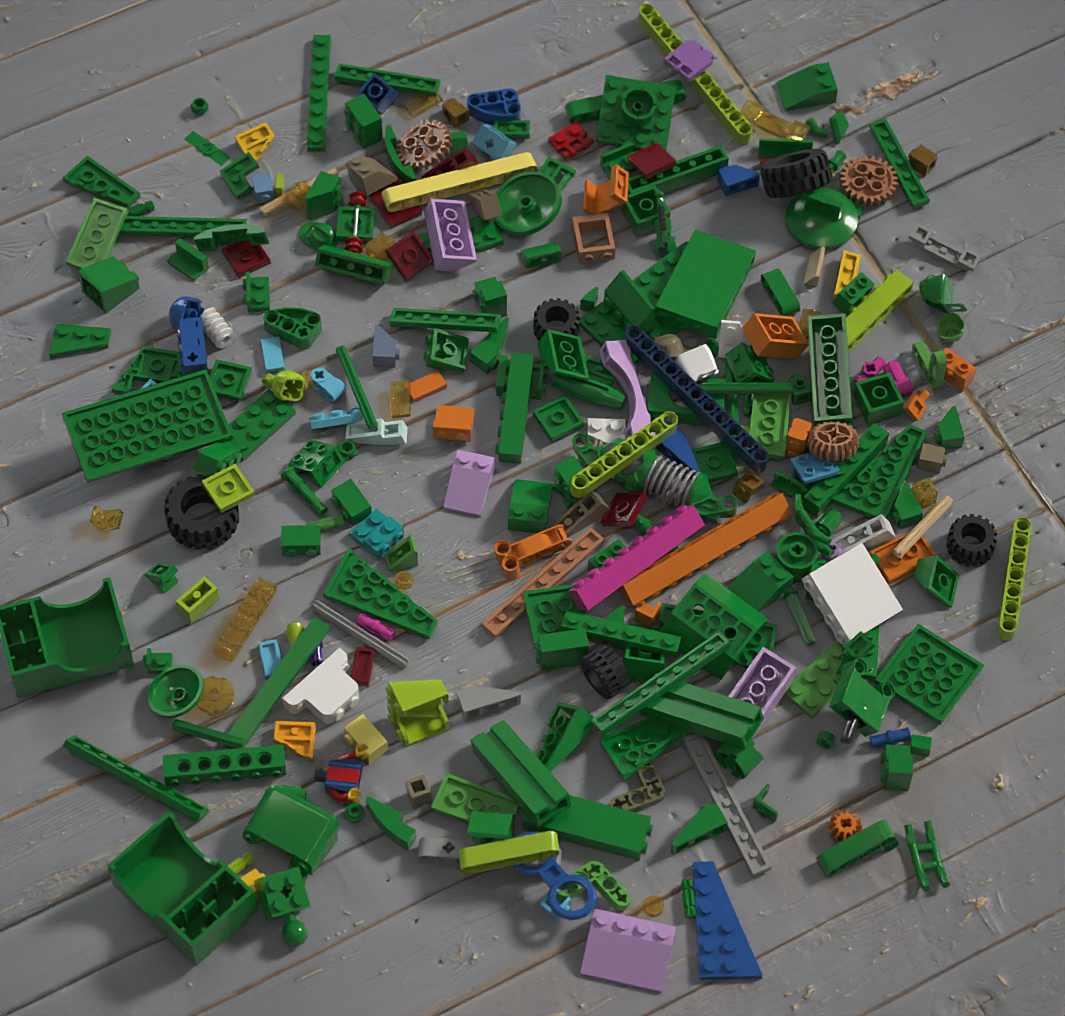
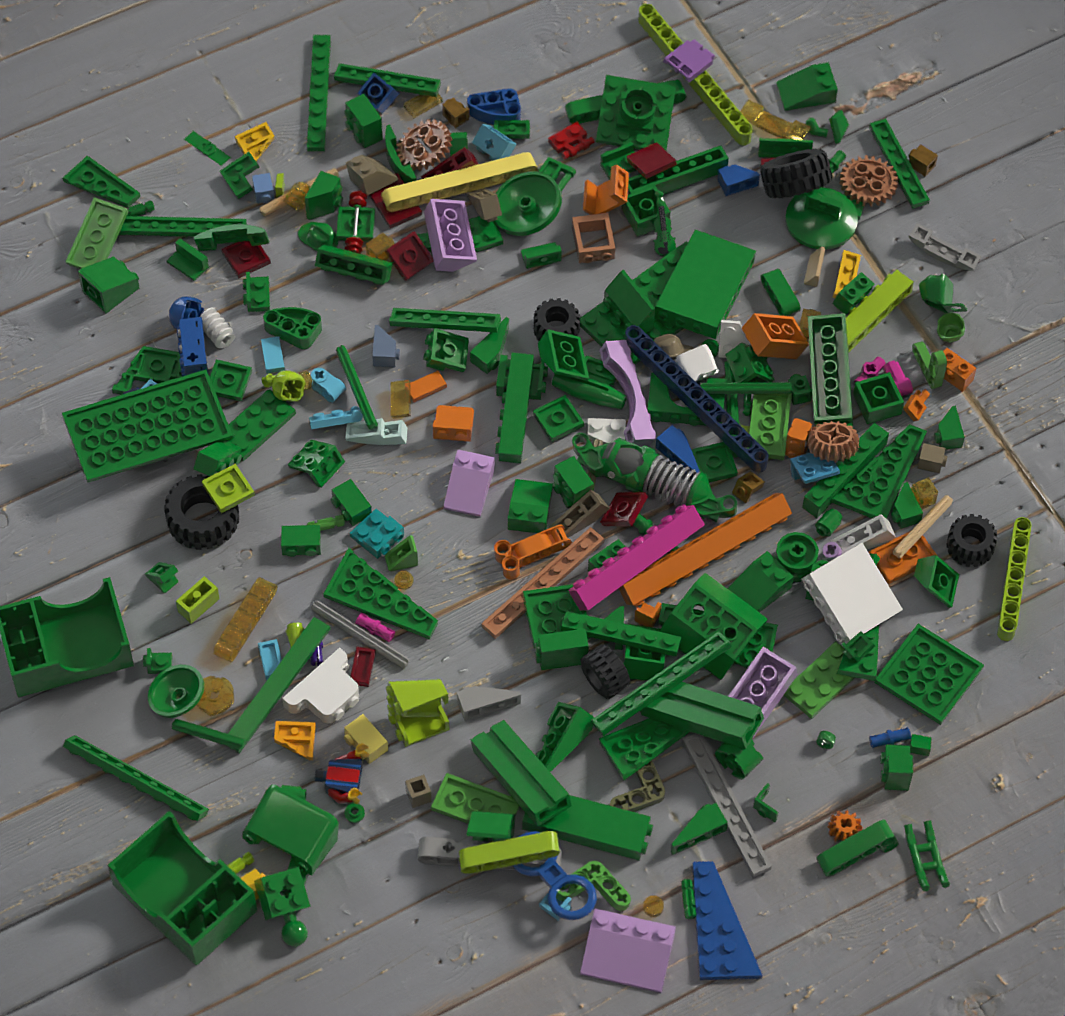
green wing [49,324,112,358] -> none
clear yellow bracket [90,506,123,531] -> none
green brick [163,744,286,787] -> none
green plate [191,98,209,115] -> none
green pin [281,466,328,517] -> none
green plate [336,441,358,461] -> none
green slope [366,796,416,851] -> none
green brick [472,277,507,317] -> none
lime beam [570,411,678,498] -> none
green slope [580,287,599,311] -> none
green hinge [769,470,812,503] -> none
green axle [783,588,816,645] -> none
green piece [793,494,833,557] -> none
green piece [829,658,895,745] -> none

